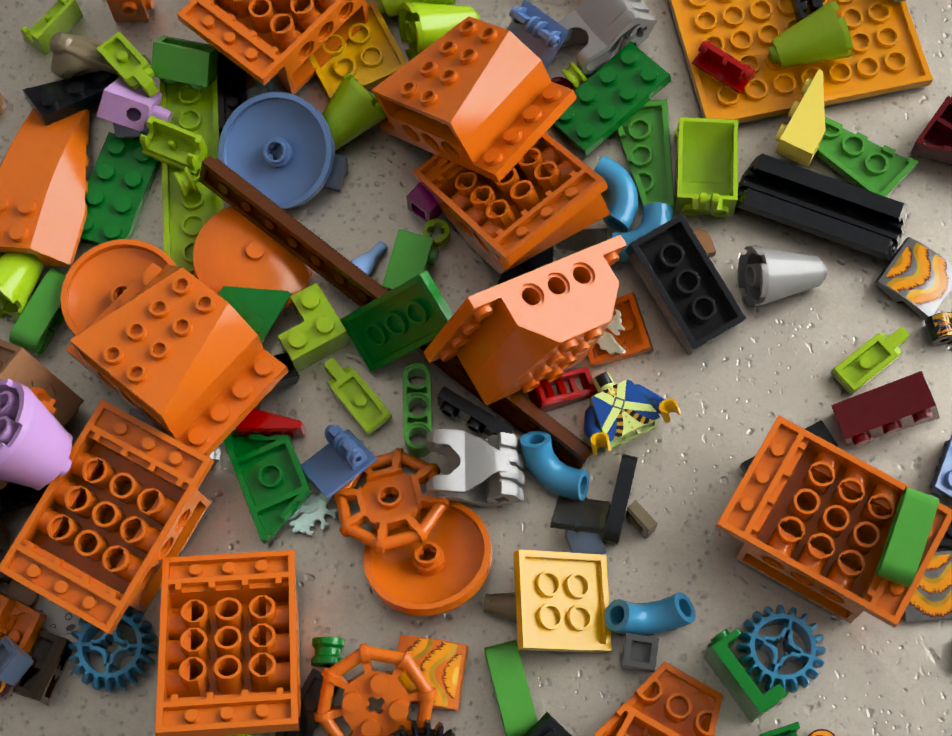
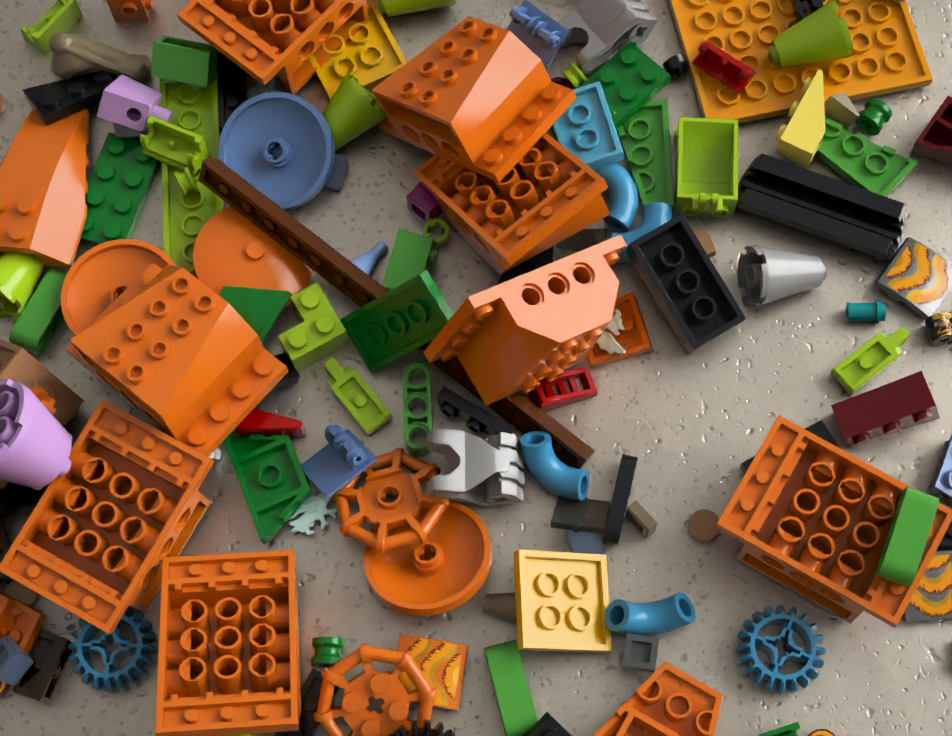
lime hinge [96,31,159,98] -> none
lime cone [398,2,480,60] -> none
torso [583,372,681,455] -> none
green panel [704,628,788,723] -> none
none -> medium azure tile [552,81,625,169]
none -> black hinge [663,53,688,78]
none -> medium nougat tile [688,509,720,543]
none -> dark tan slope [824,93,860,130]
none -> teal pin [846,300,886,324]
none -> green wheel [855,98,893,135]

